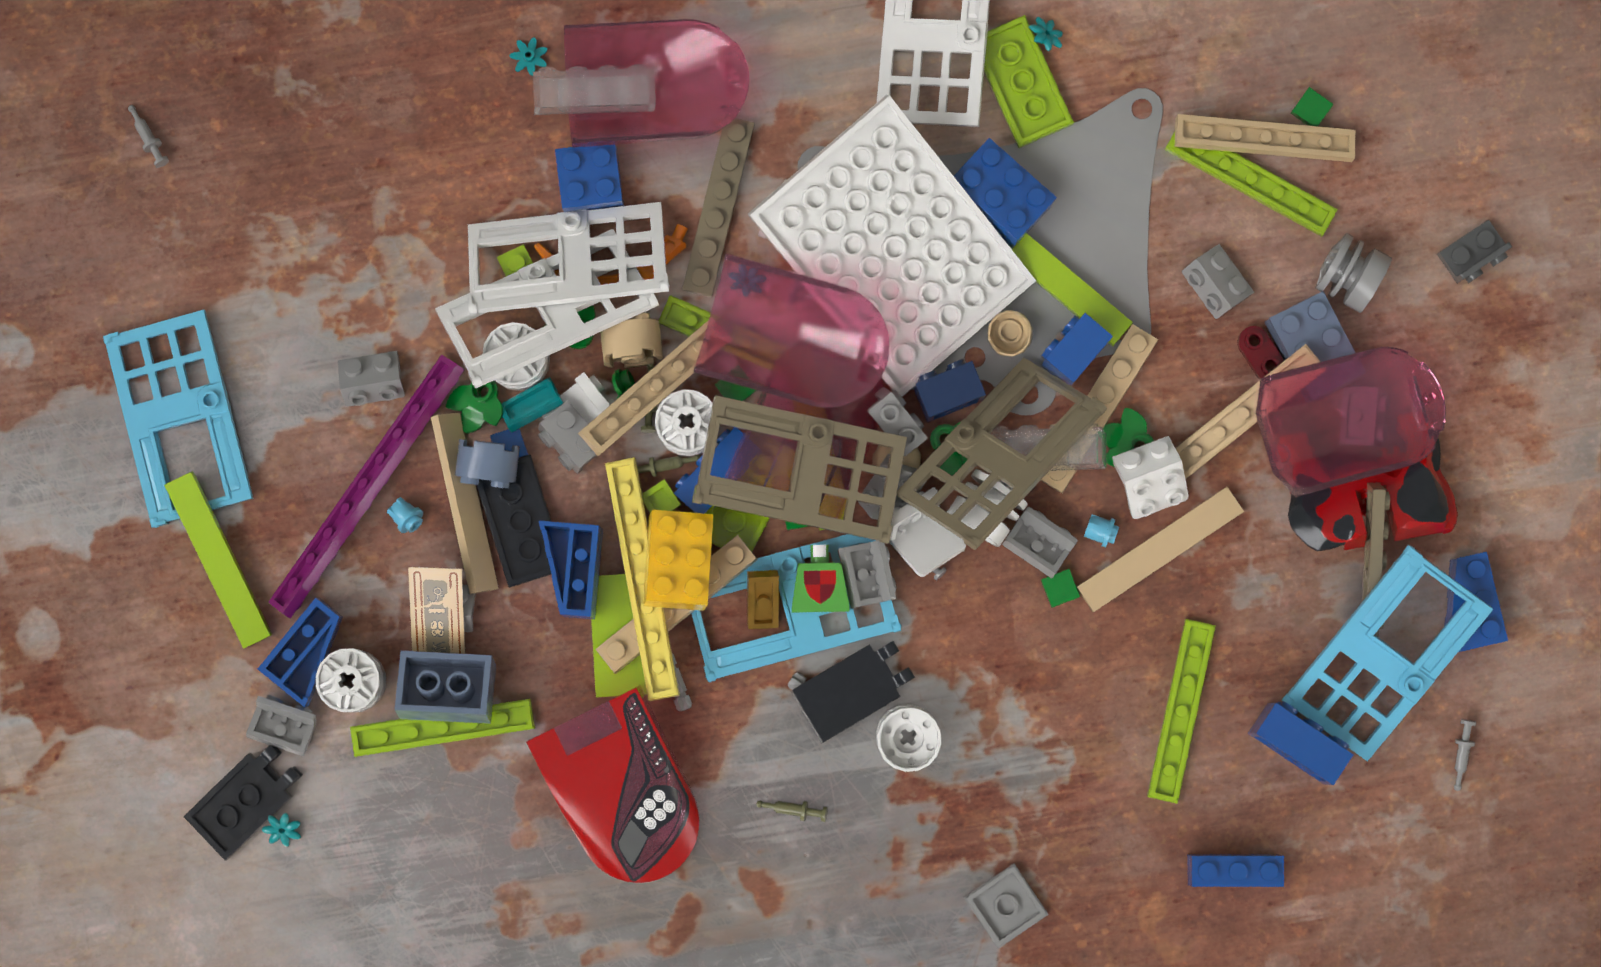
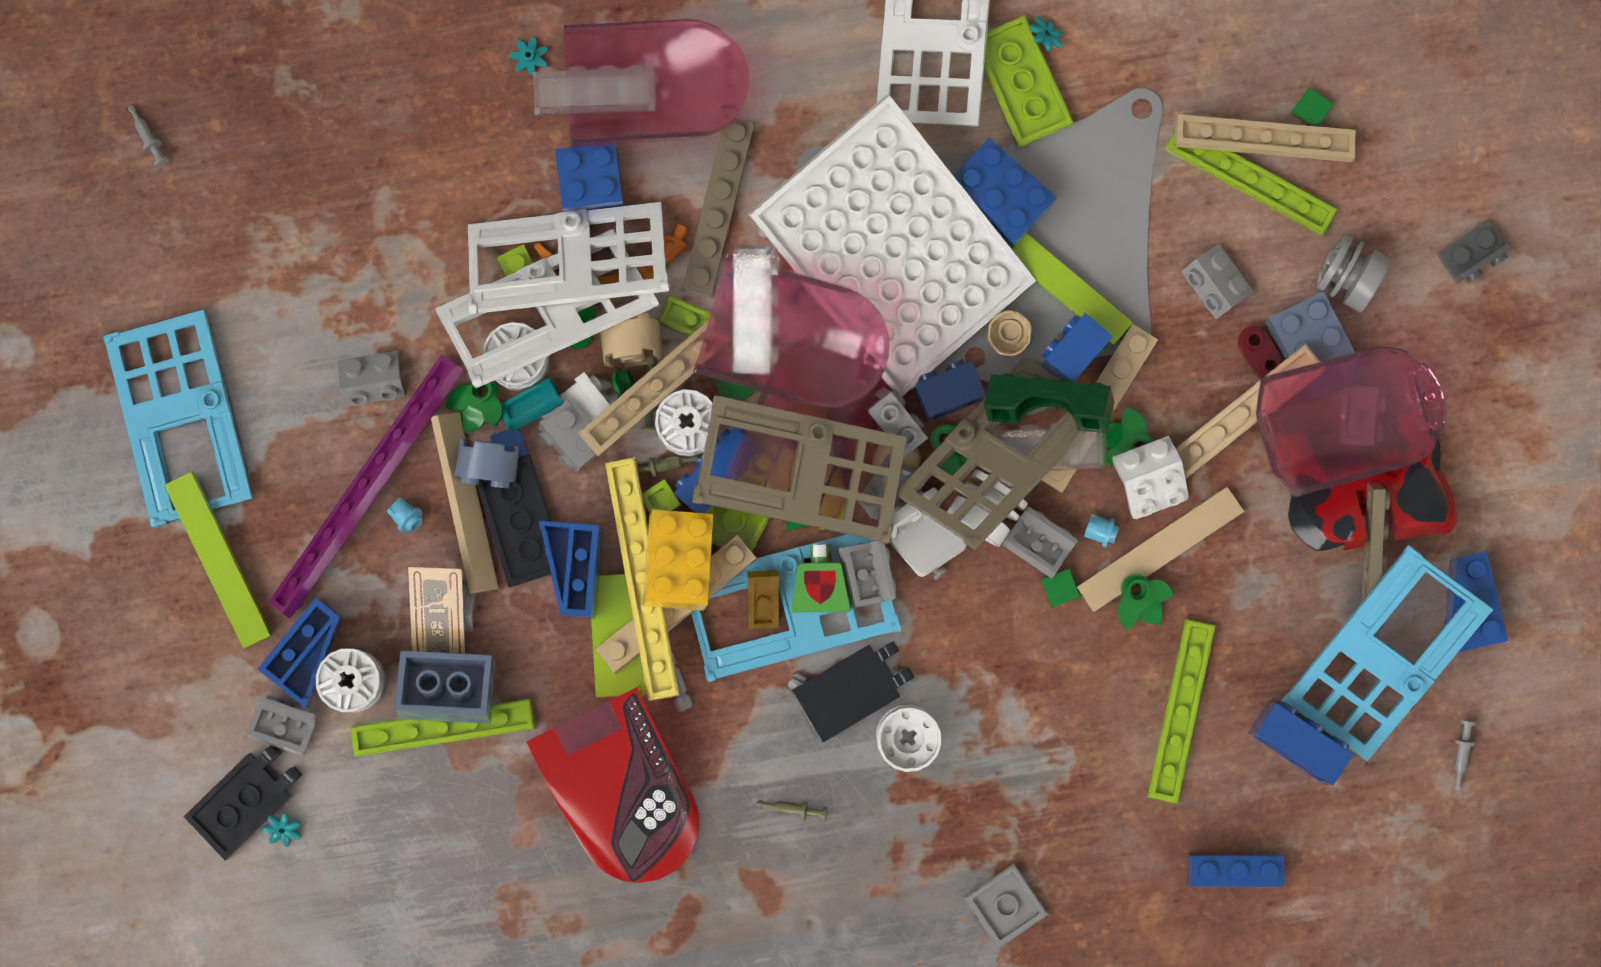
none -> clear brick [733,245,779,374]
none -> dark green arch [984,374,1115,433]
none -> green plate [1117,574,1173,630]

